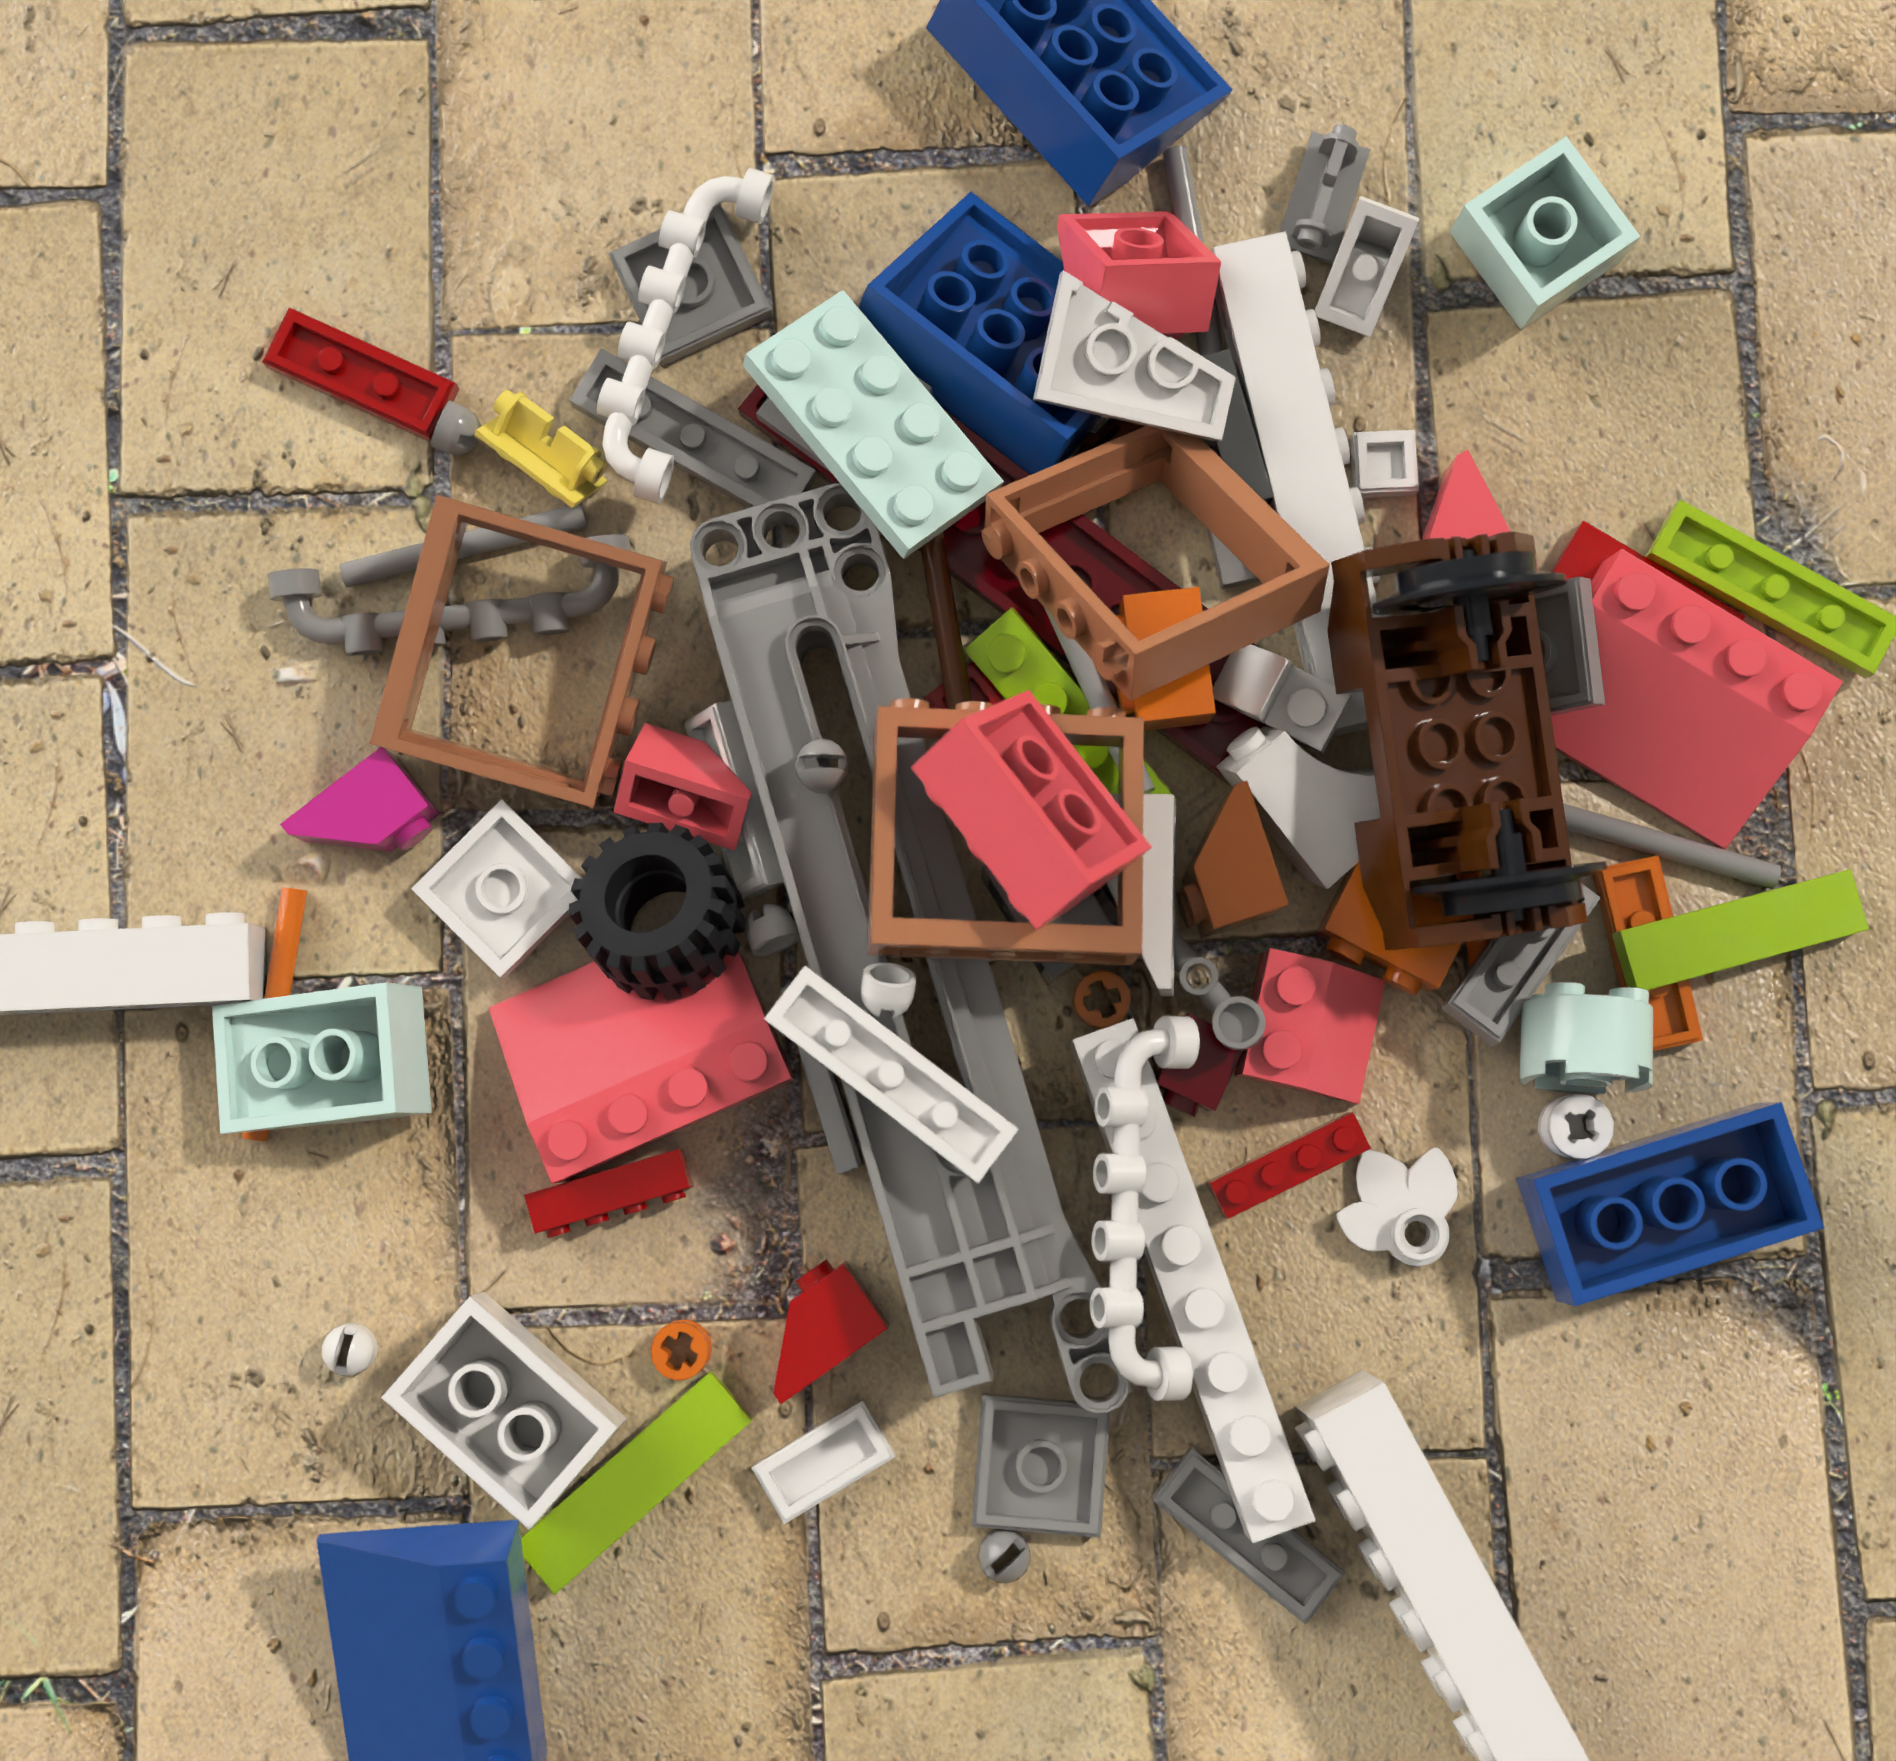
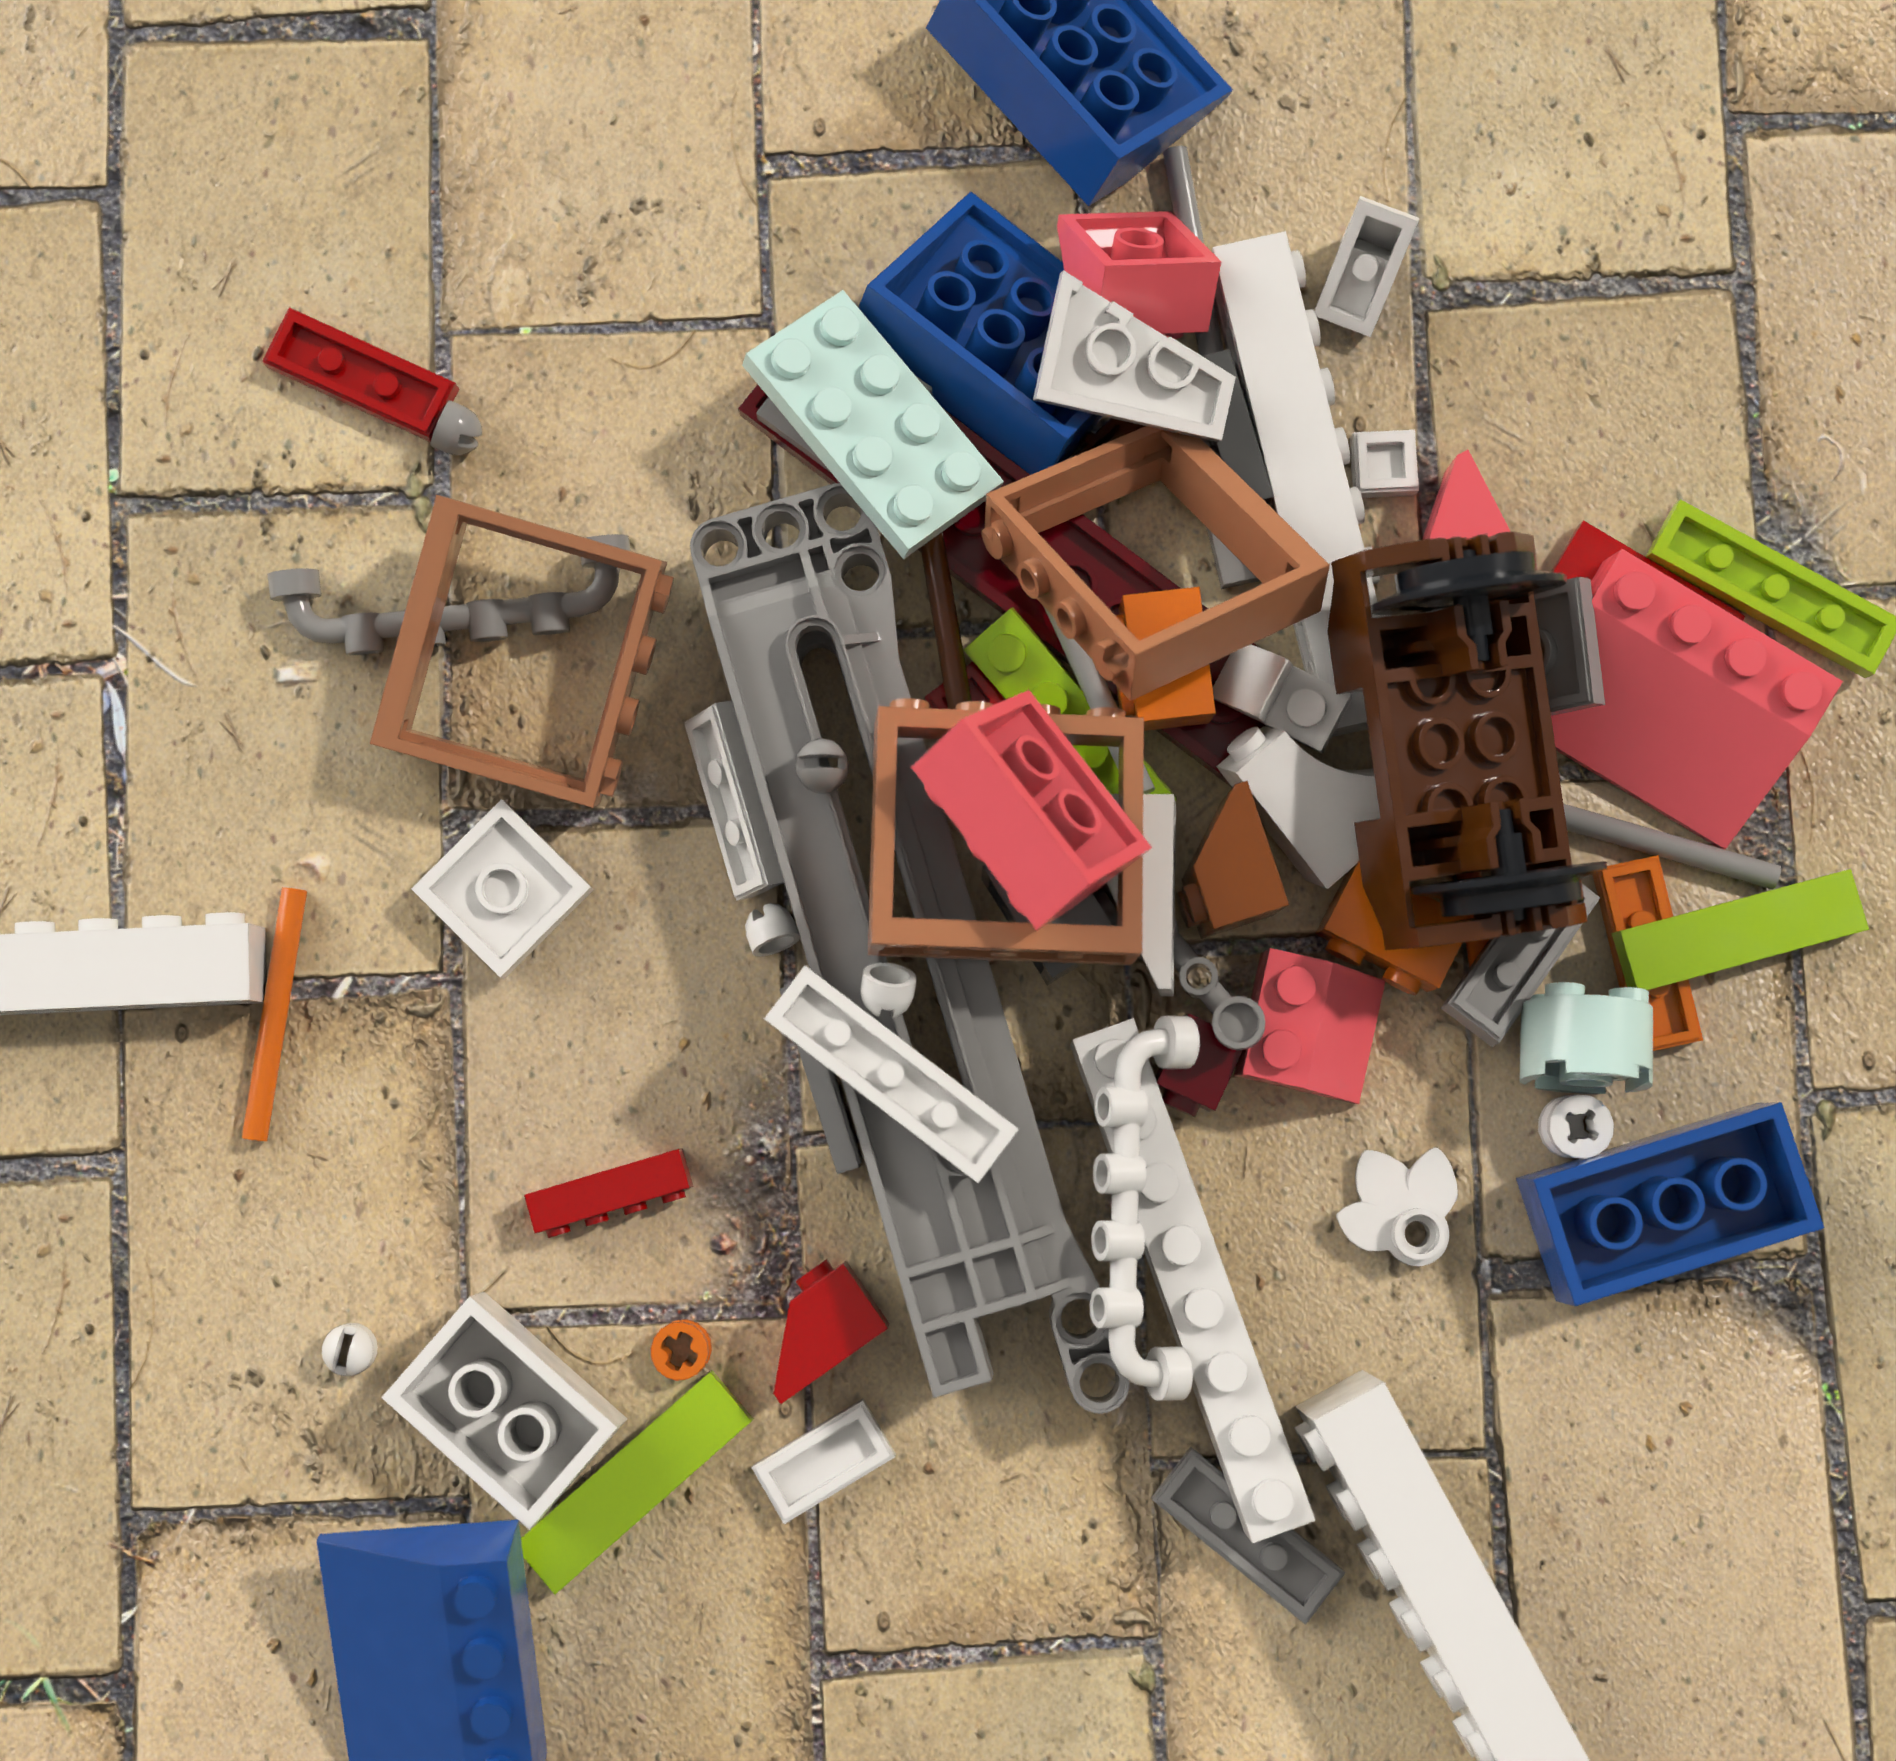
light aqua slope [212,982,432,1134] -> none
dark pink slope [280,747,441,852] -> none
light grey bar [339,502,588,588] -> none
light yellow hinge [474,390,608,508] -> none
coral slope [489,949,796,1184] -> none
light grey plate [569,348,817,529] -> none
black tyre [569,823,746,1000] -> none
white bar [596,168,775,504] -> none
light grey tile [608,203,773,367] -> none
coral slope [613,723,752,851] -> none
light grey tile [972,1393,1110,1538] -> none
light grey hinge [979,1529,1030,1583] -> none
orange bush [1072,971,1131,1029] -> none
red piece [1206,1112,1371,1219] -> none
light grey hinge [1280,124,1371,264] -> none
light aqua brick [1449,136,1641,330] -> none

